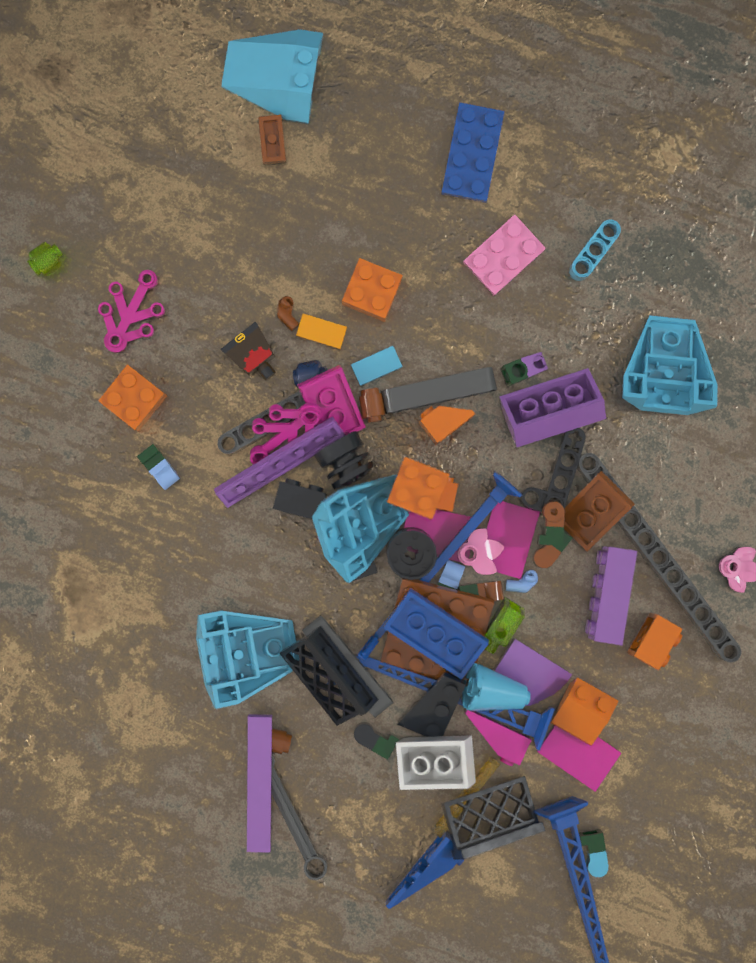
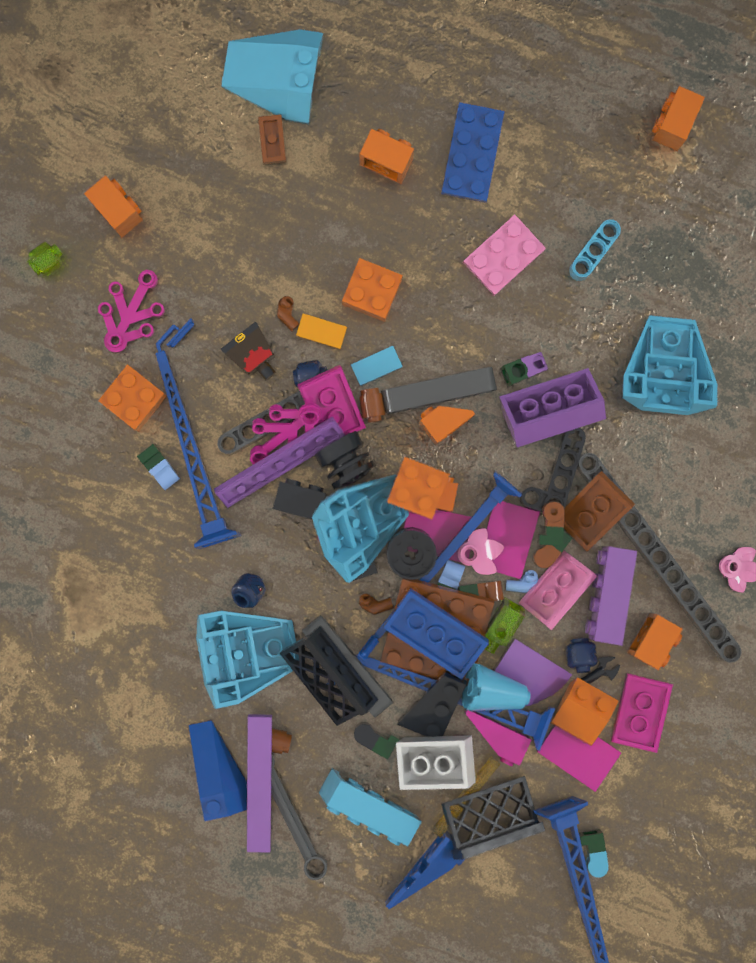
none -> orange brick [84,175,143,238]
none -> blue piece [155,318,242,549]
none -> blue wedge [189,720,247,821]
none -> dark blue head [231,573,266,608]
none -> medium azure wedge [319,768,422,846]
none -> orange brick [359,129,414,184]
none -> dark orange arm [359,593,394,615]
none -> bright pink plate [519,550,597,630]
none -> dark blue head [566,638,598,673]
none -> black bar [581,656,620,684]
none -> dark pink tile [611,673,673,753]
none -> orange brick [652,86,705,151]

